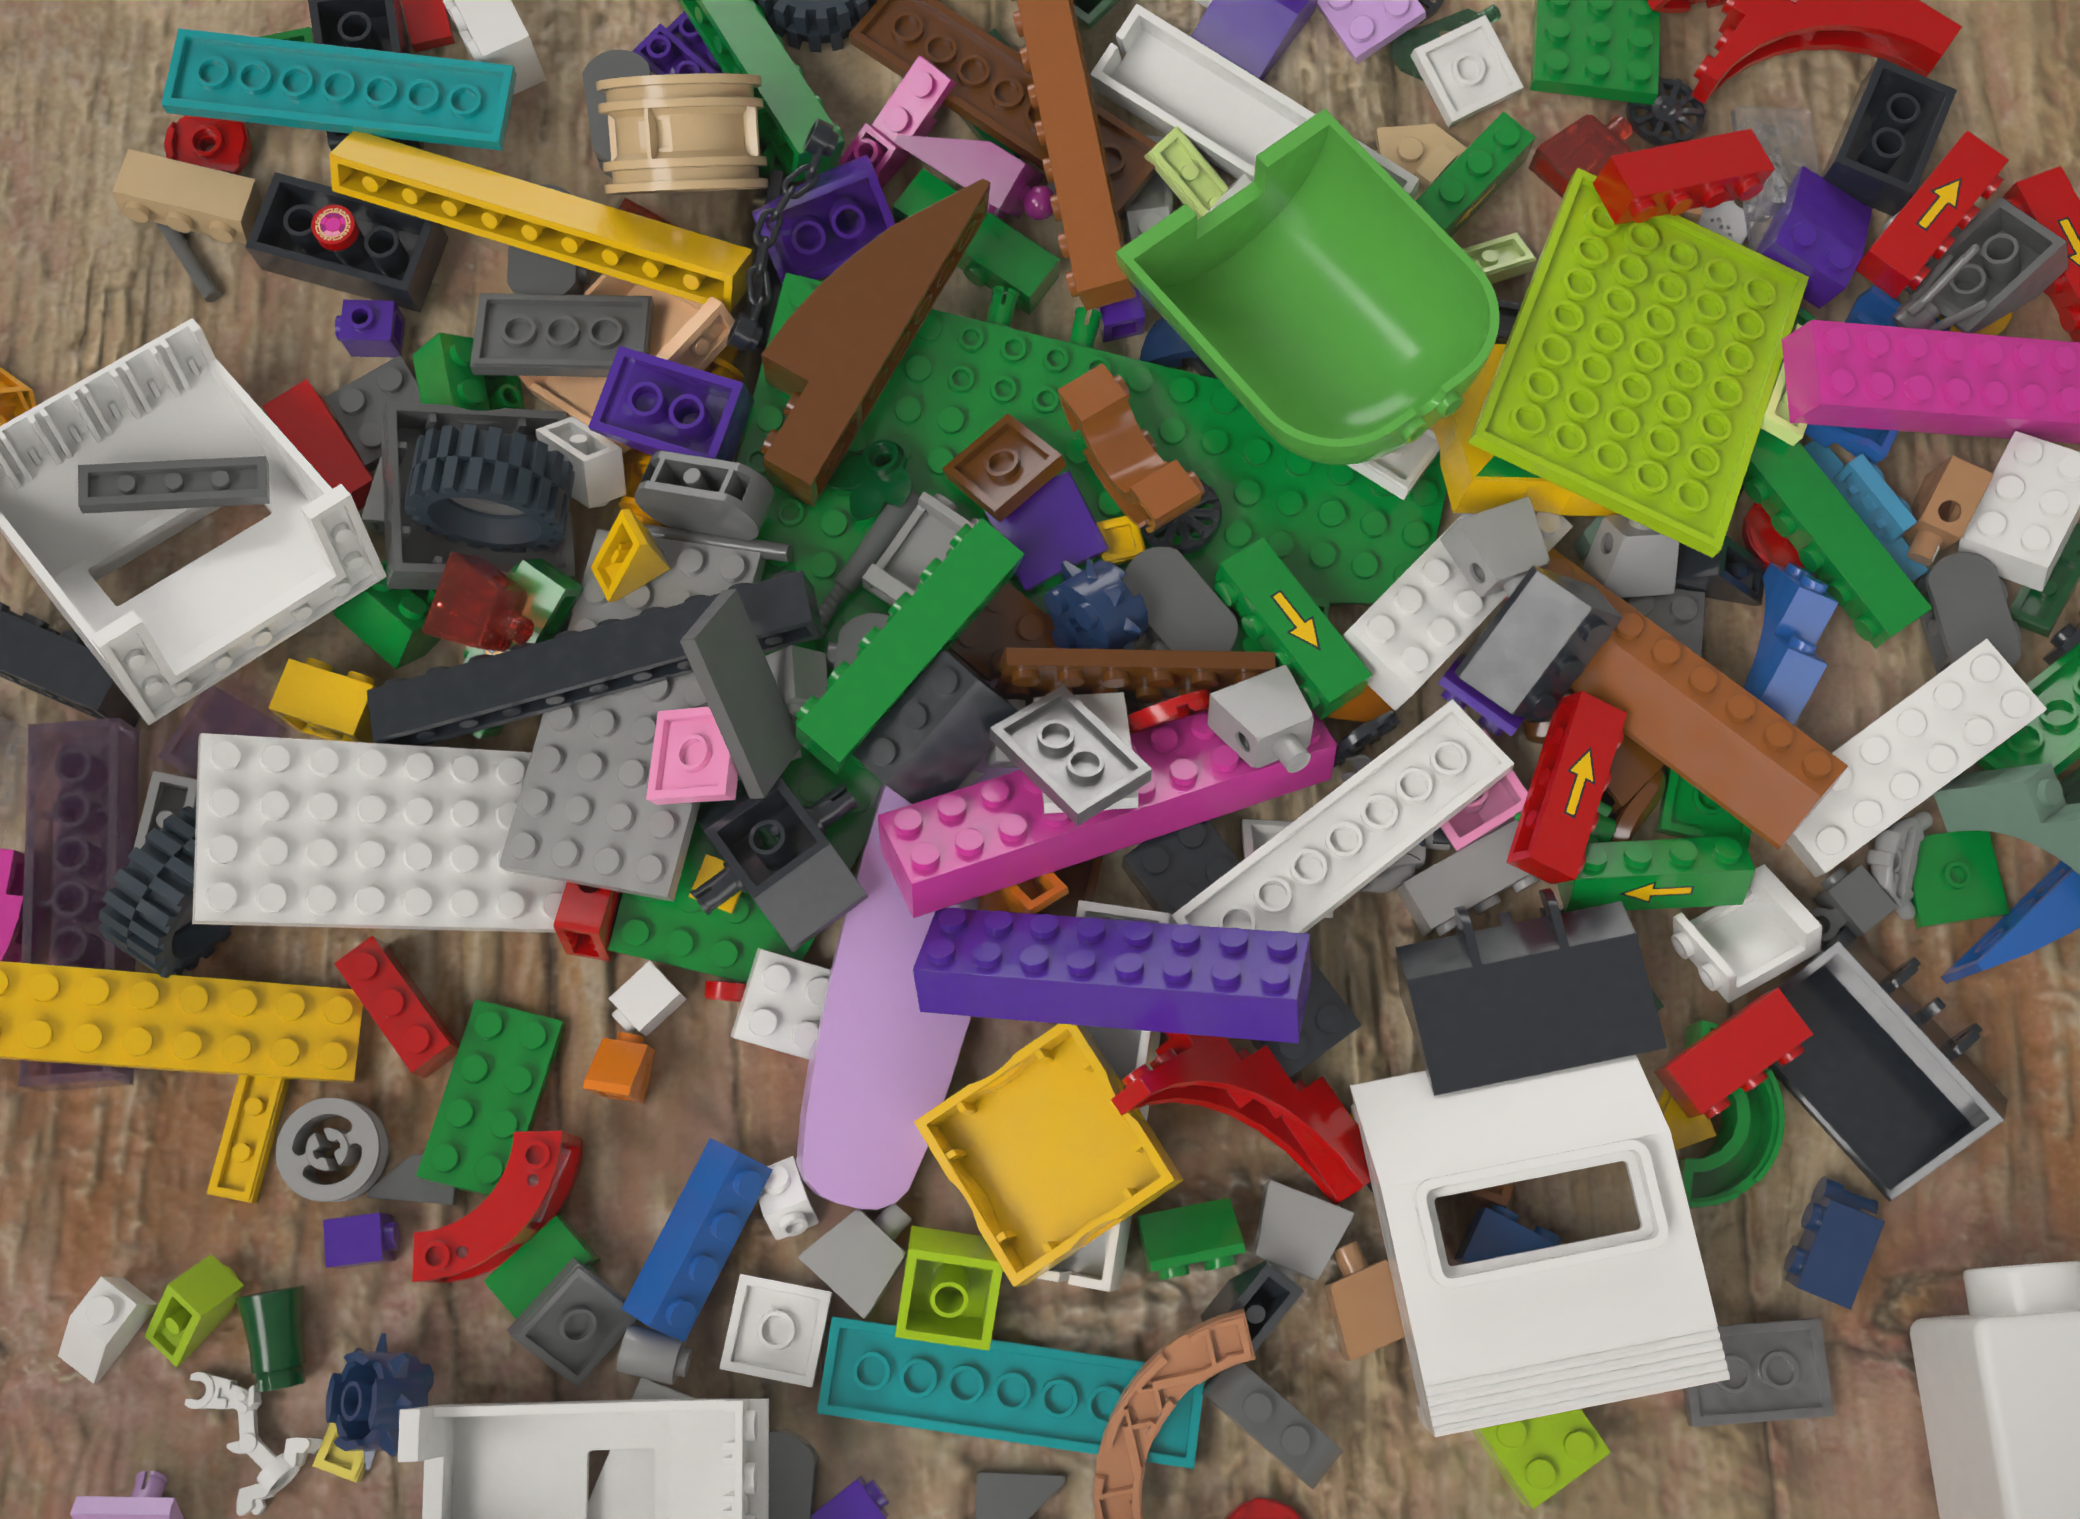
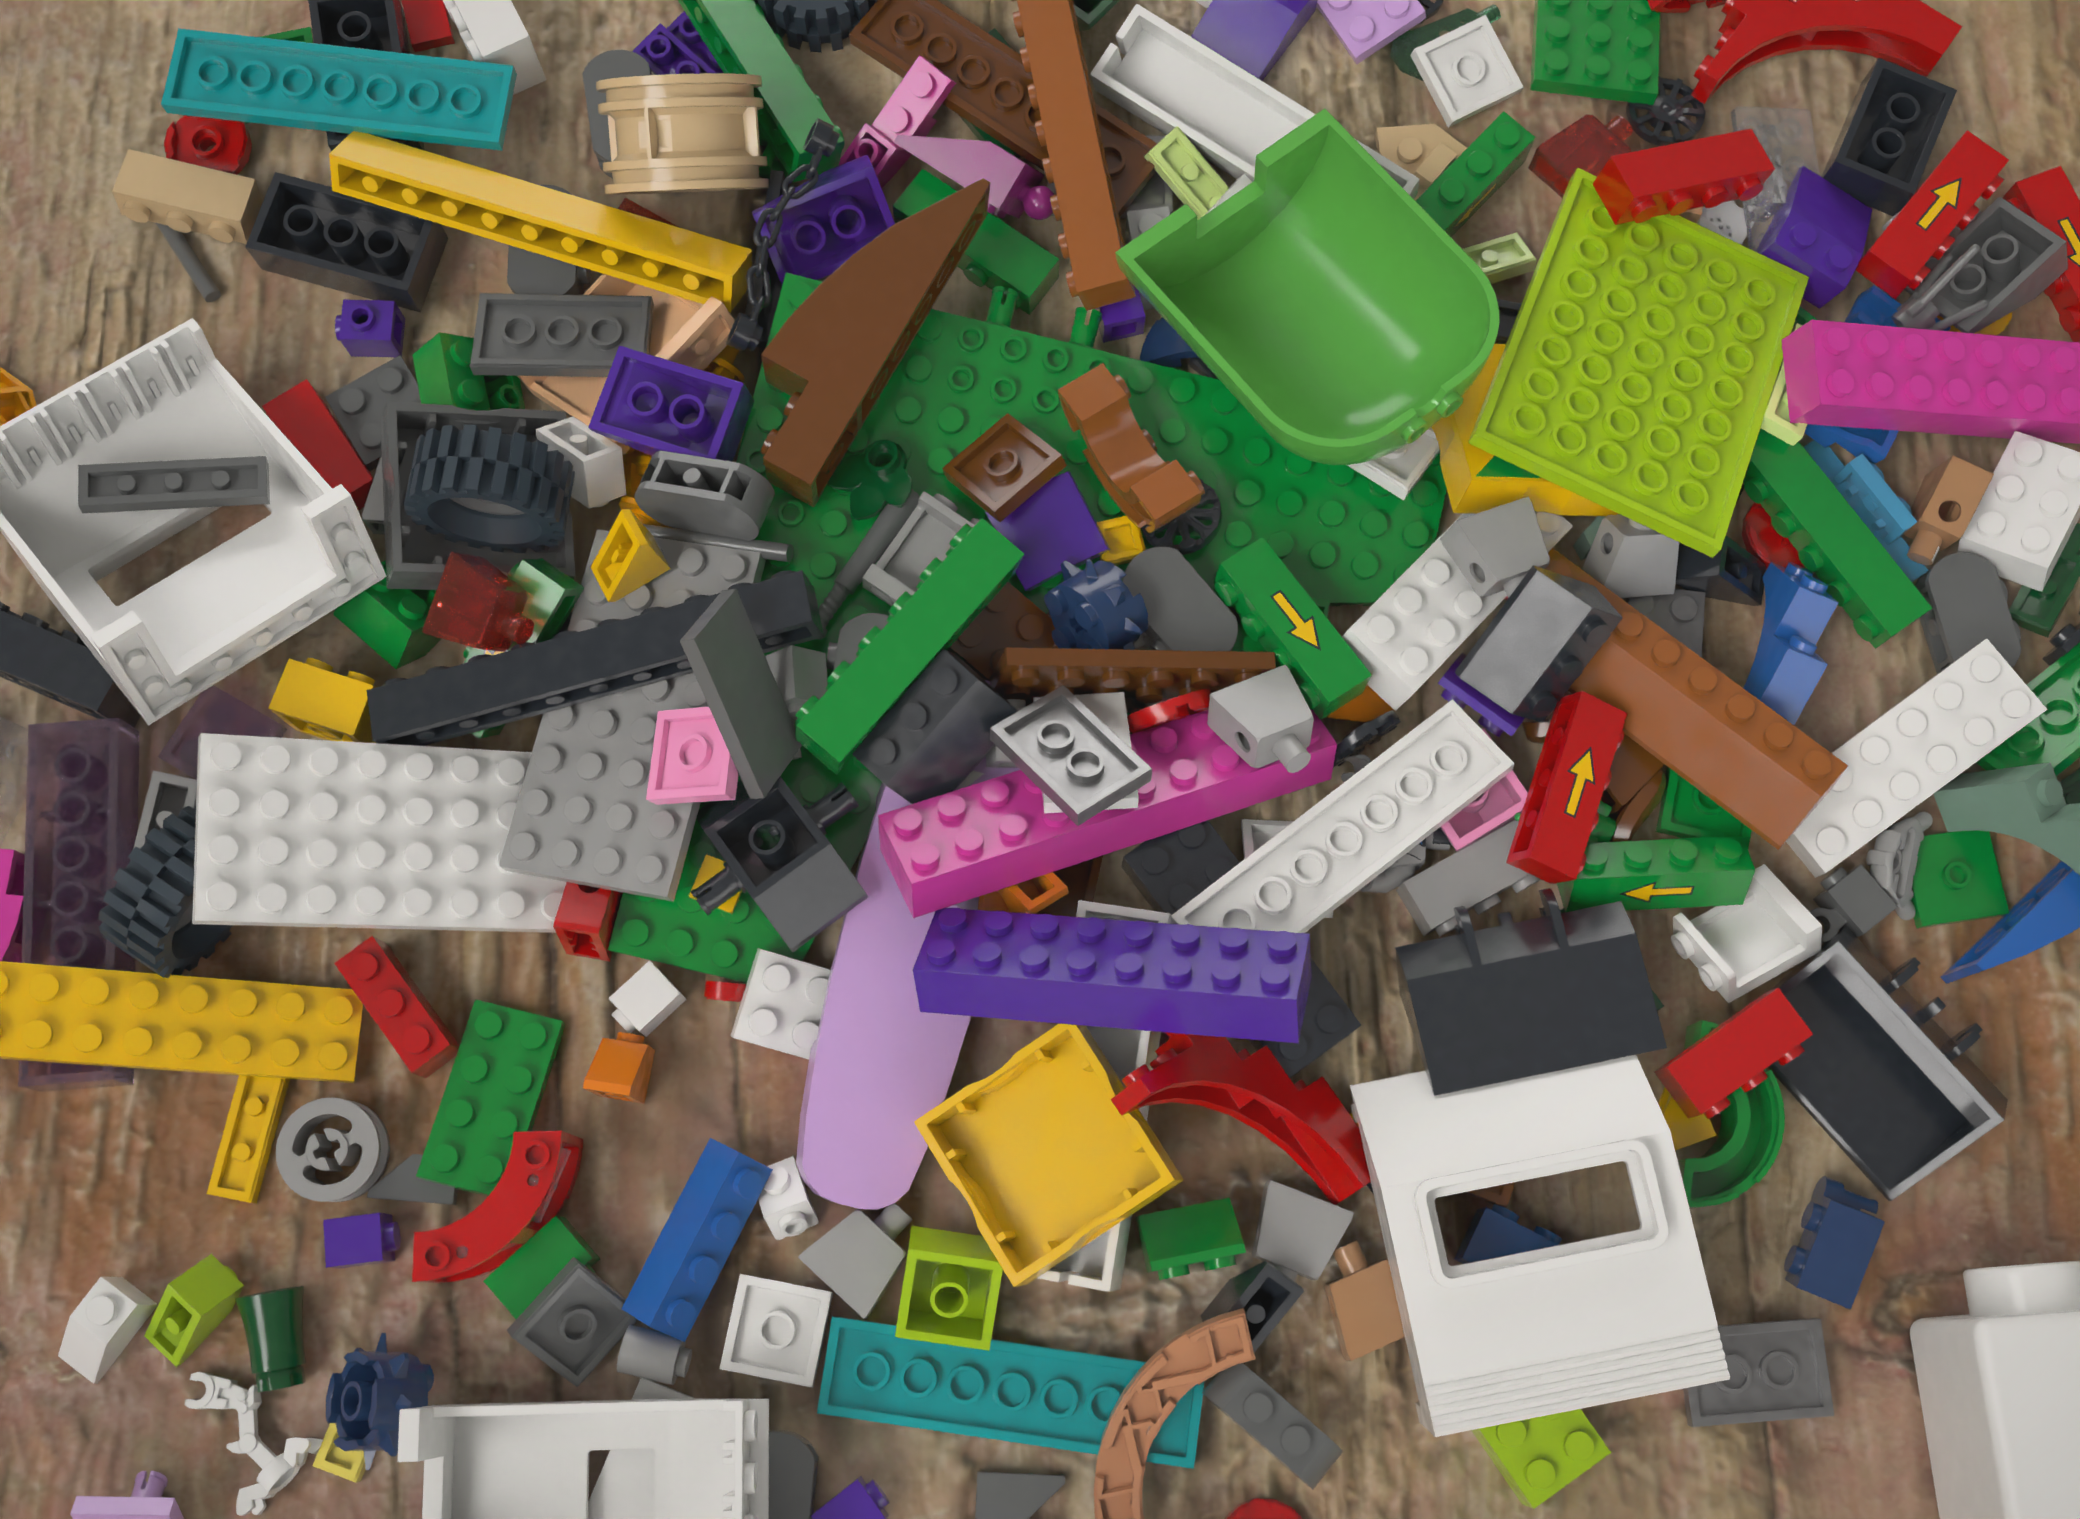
tile [311,205,359,251] -> none

